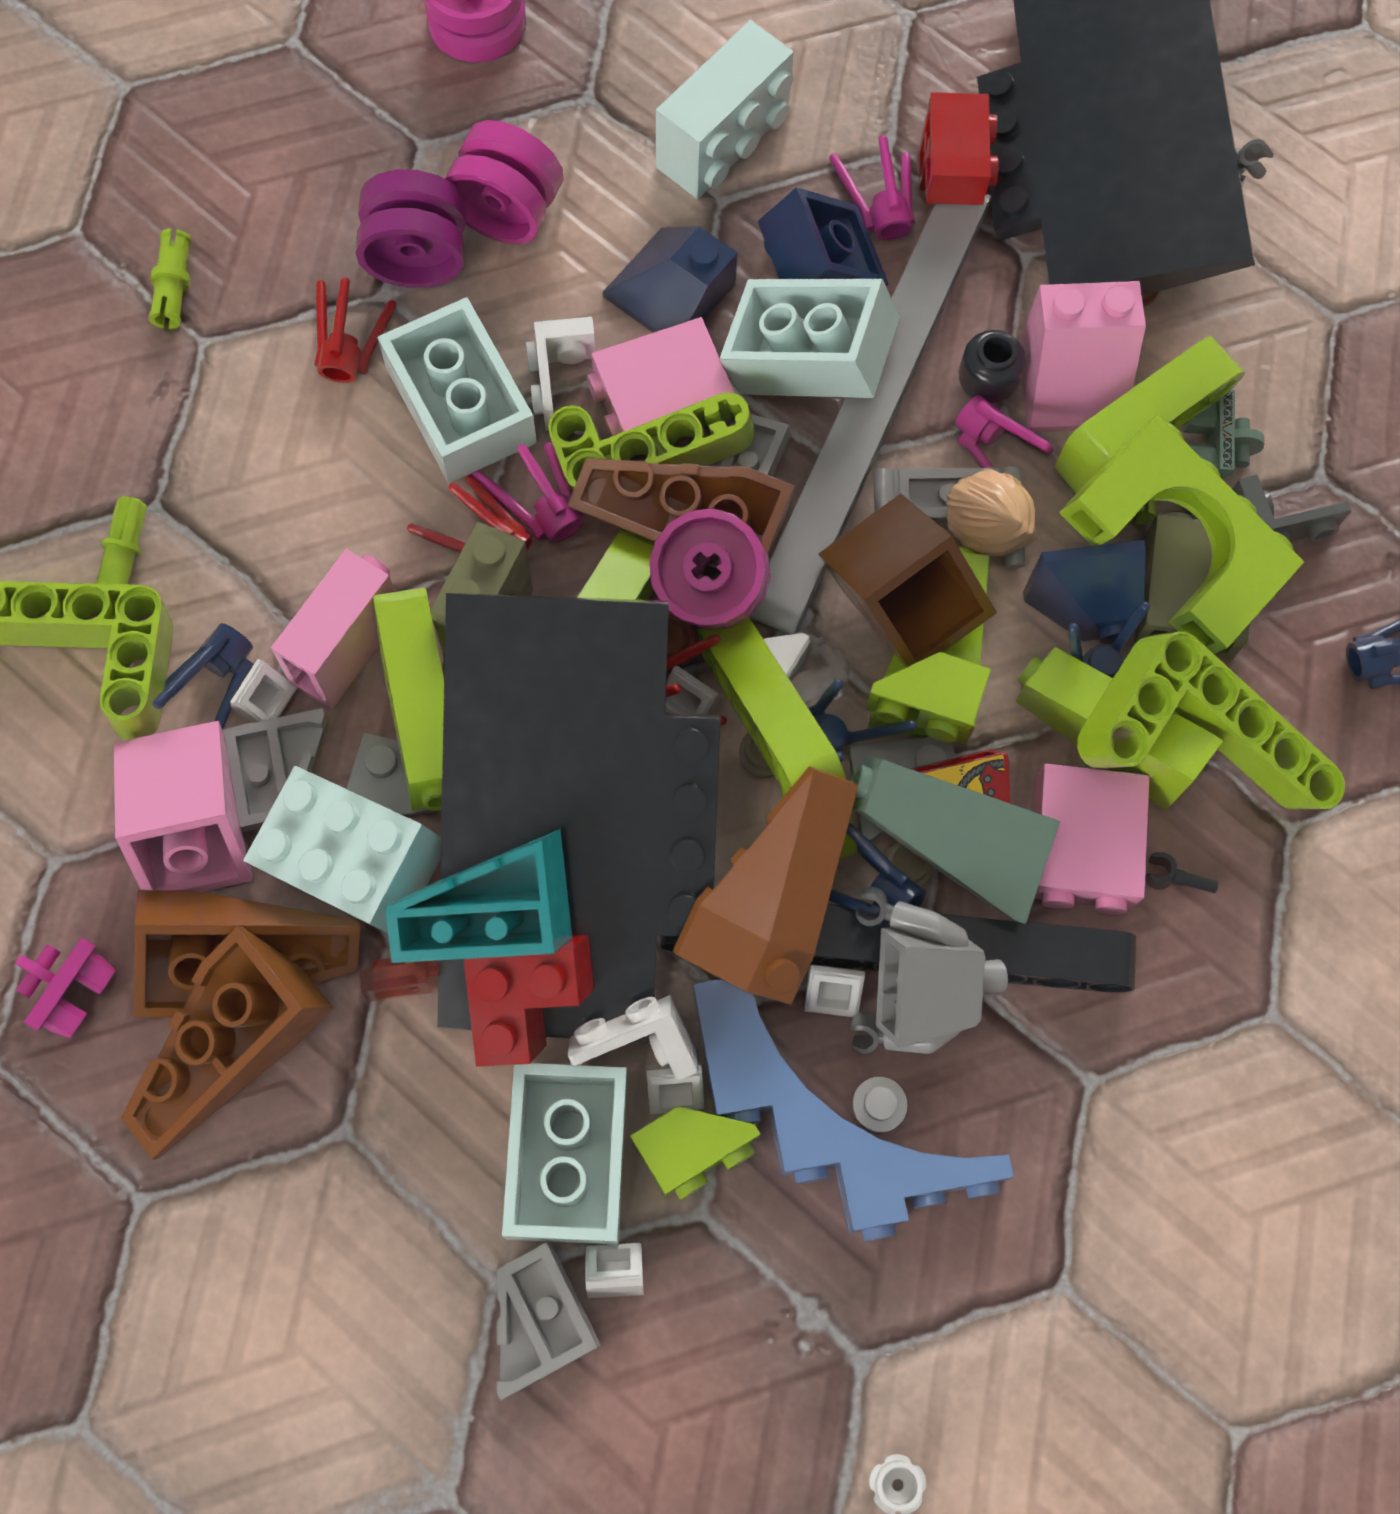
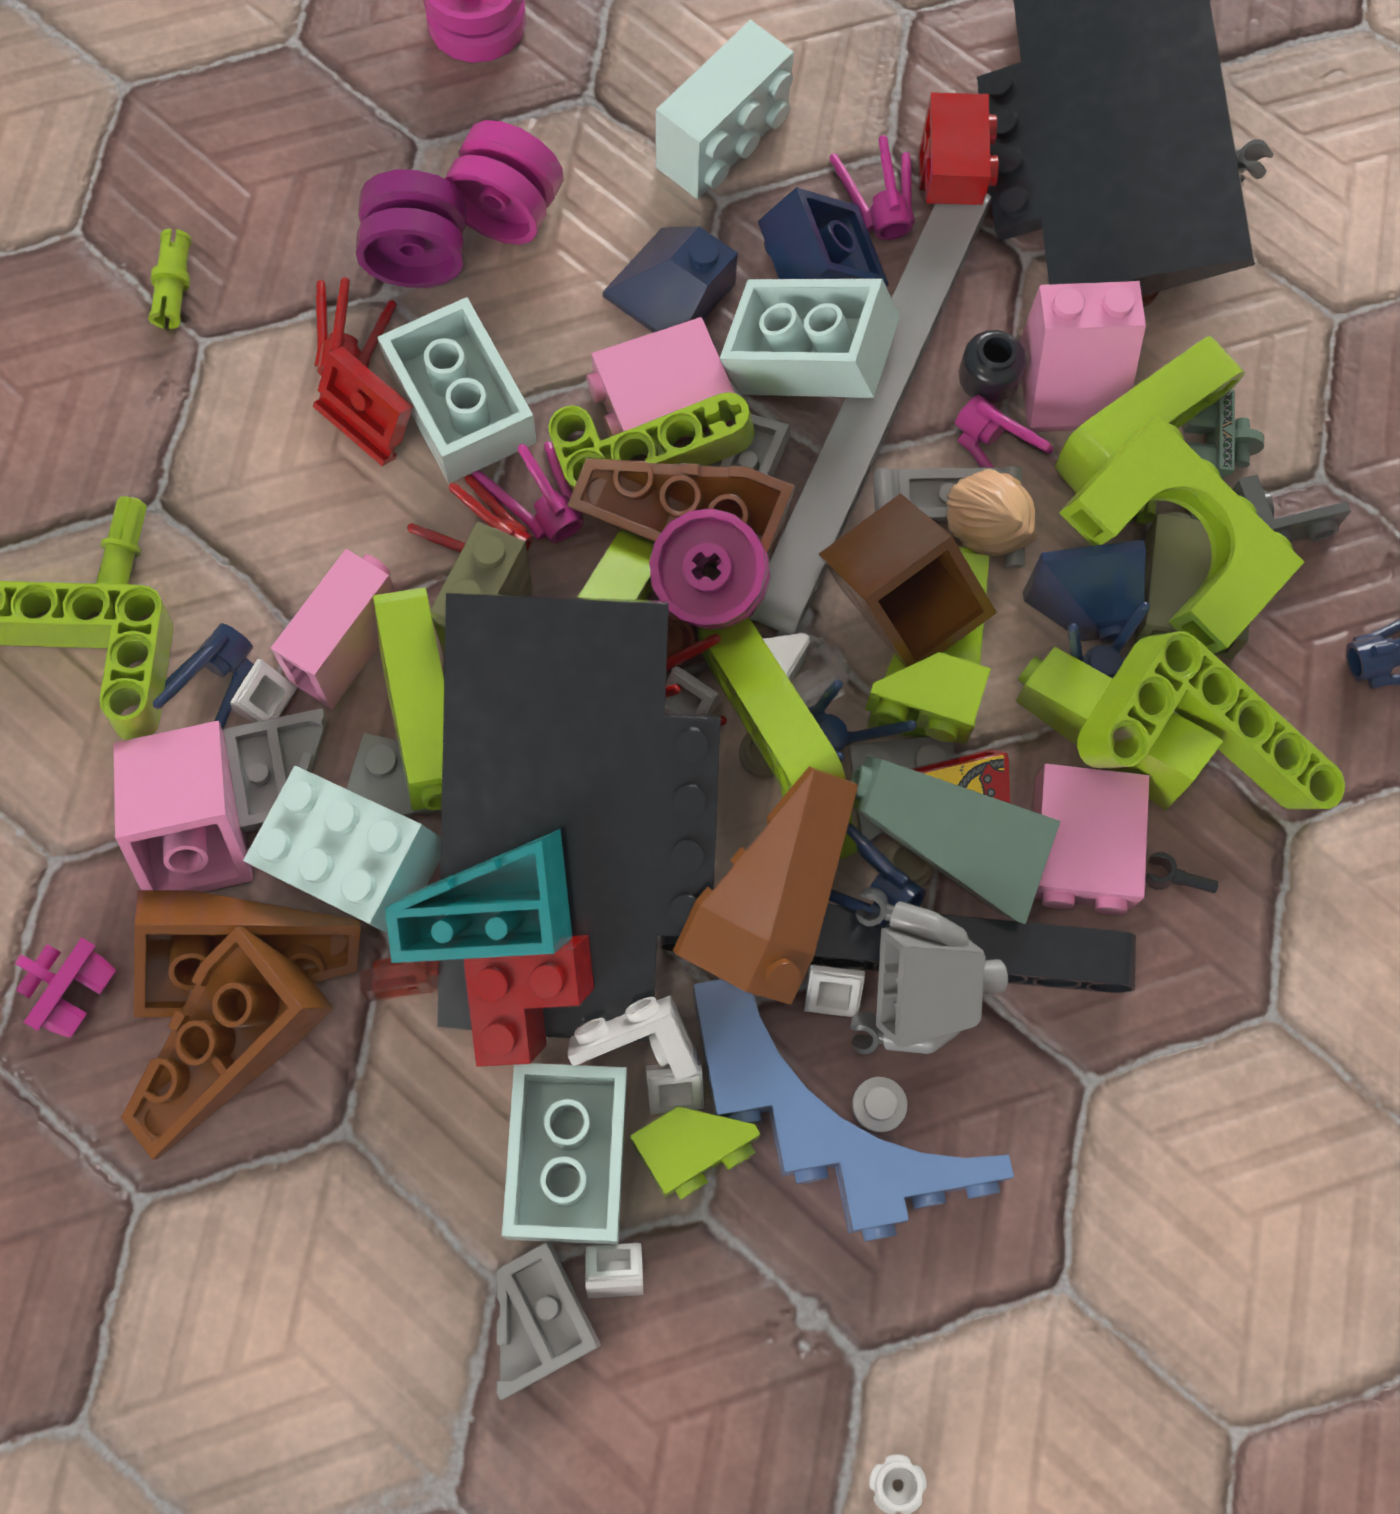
white bracket [526,316,595,431] -> none
none -> red plate [313,347,413,466]

